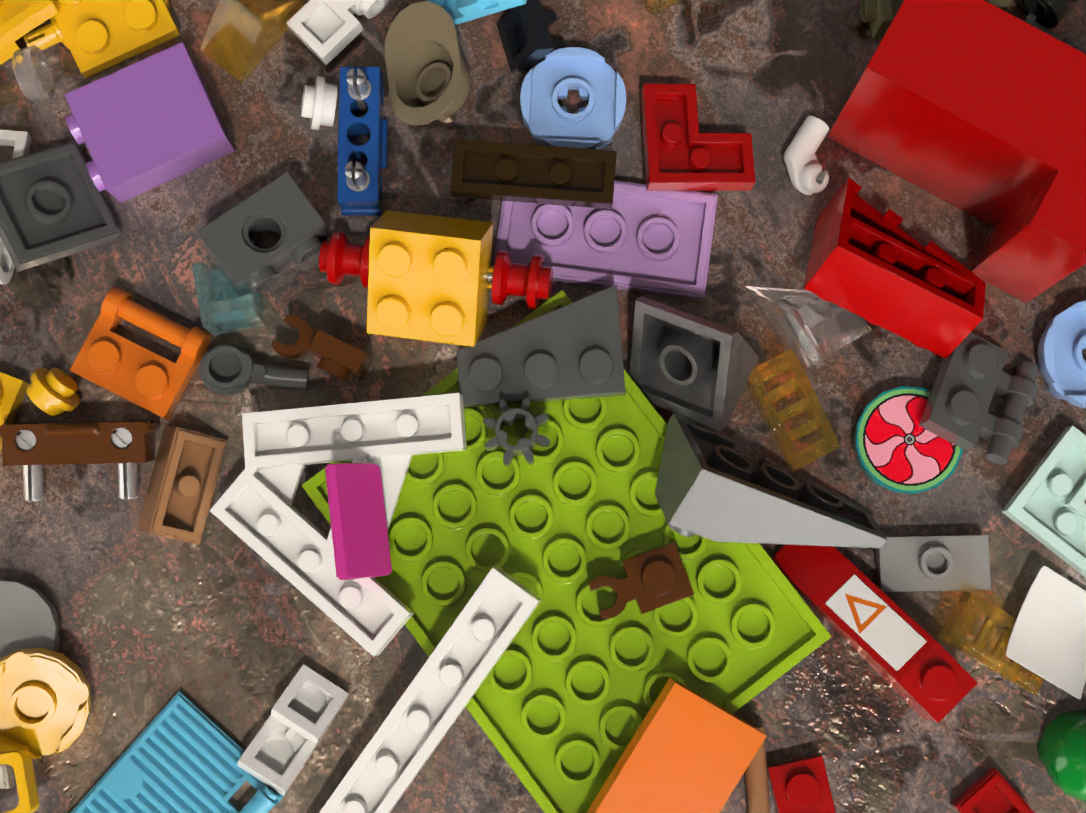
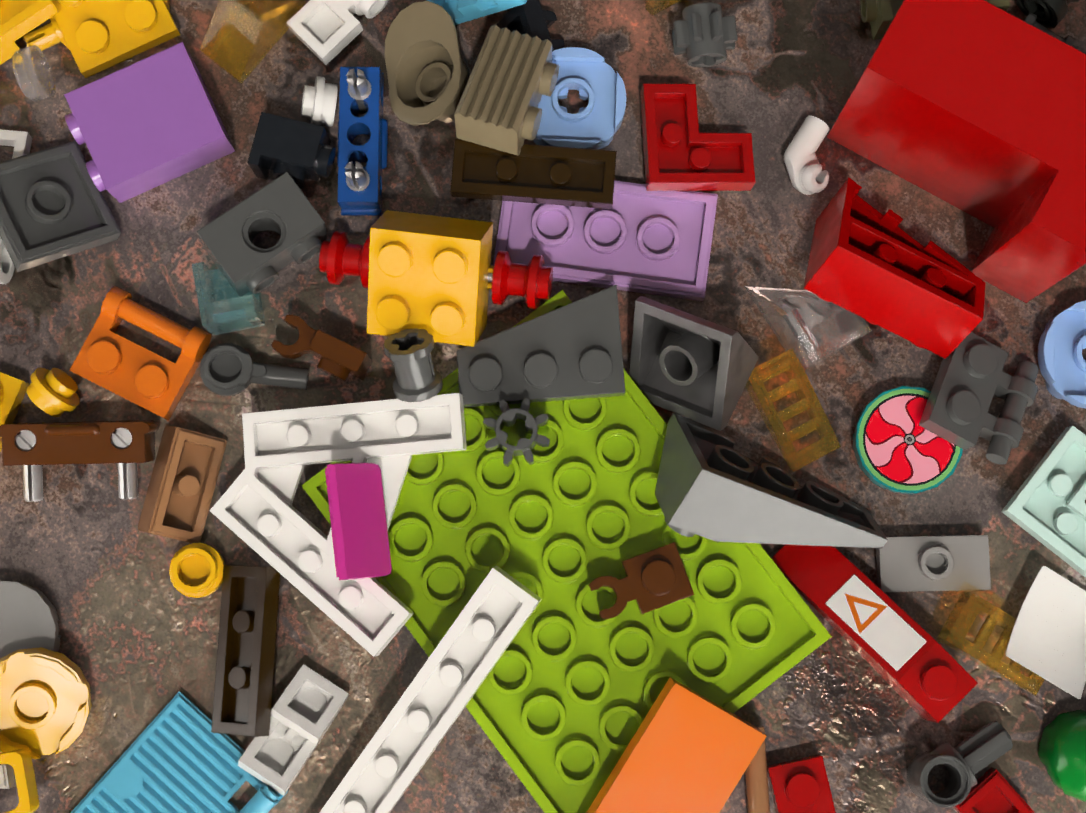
none -> yellow plate [169,543,225,598]
none -> dark brown plate [211,565,280,737]
none -> black brick [247,112,336,184]
none -> dark grey bush [383,328,443,402]
none -> dark tan brick [454,24,559,156]
none -> dark grey gear [672,2,738,67]
none -> dark grey axle [907,721,1013,808]

